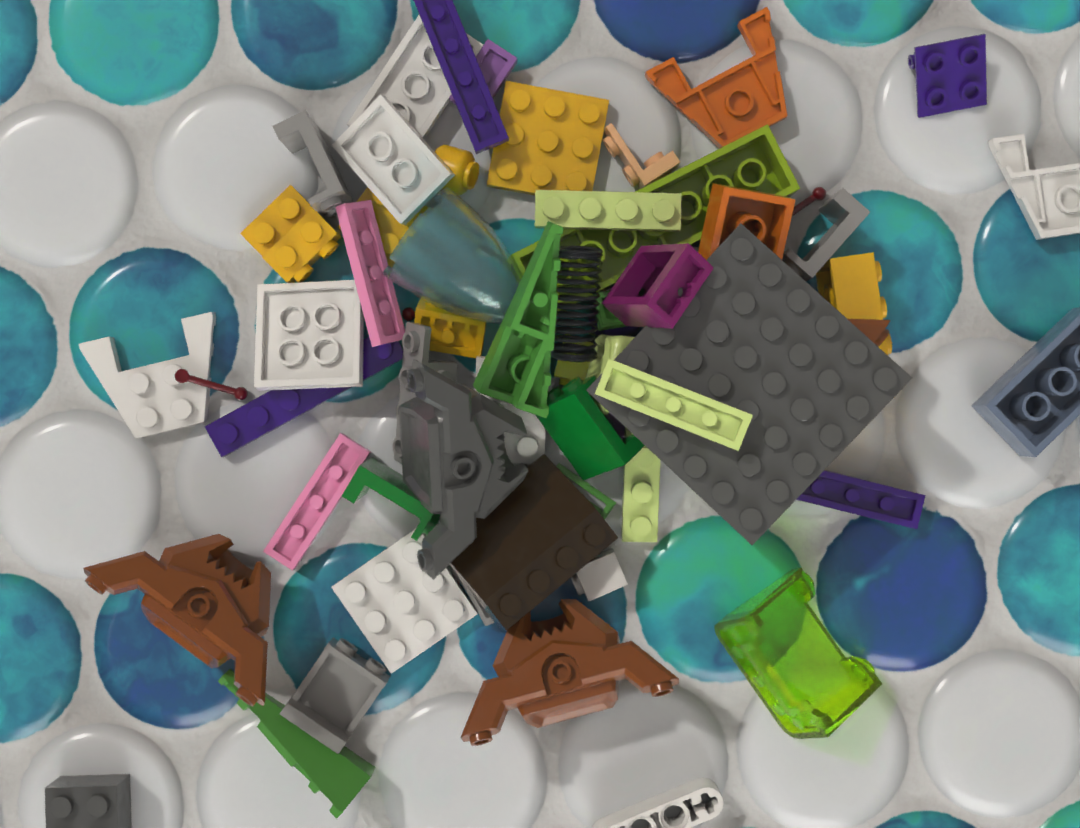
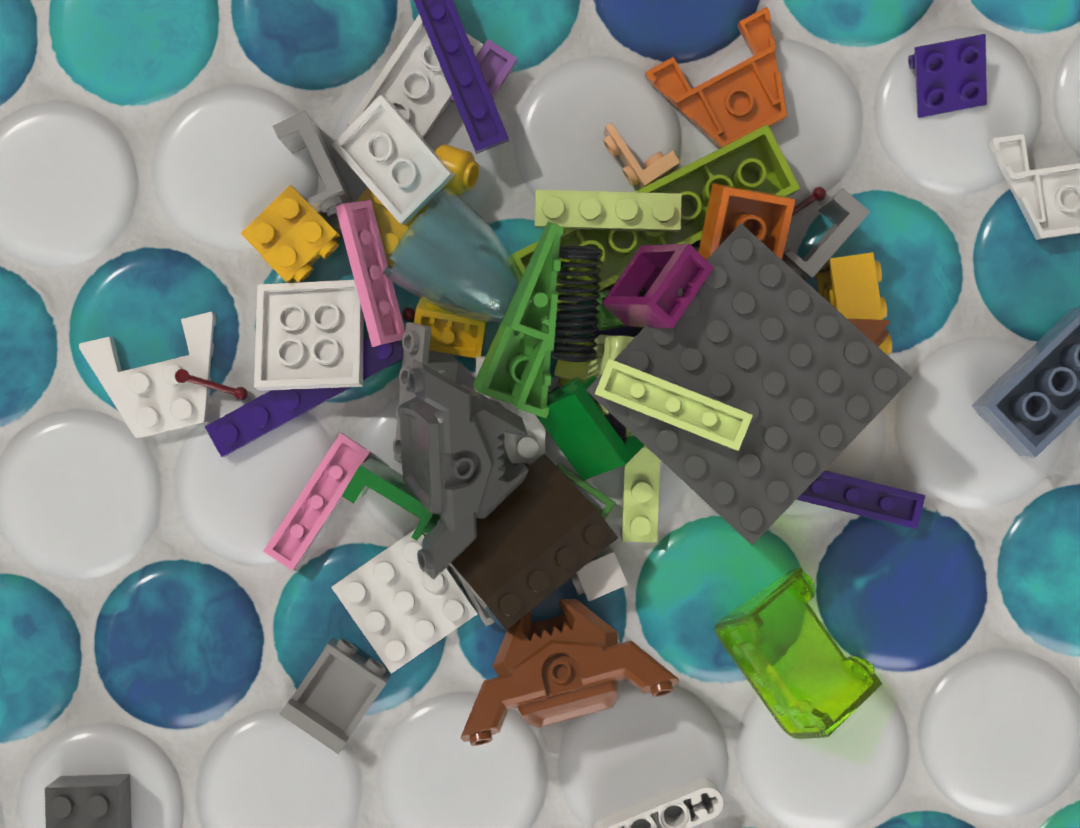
dark orange helmet [83,534,271,707] -> none
bright green wedge [218,668,376,819] -> none
yellow plate [487,81,609,196] -> none

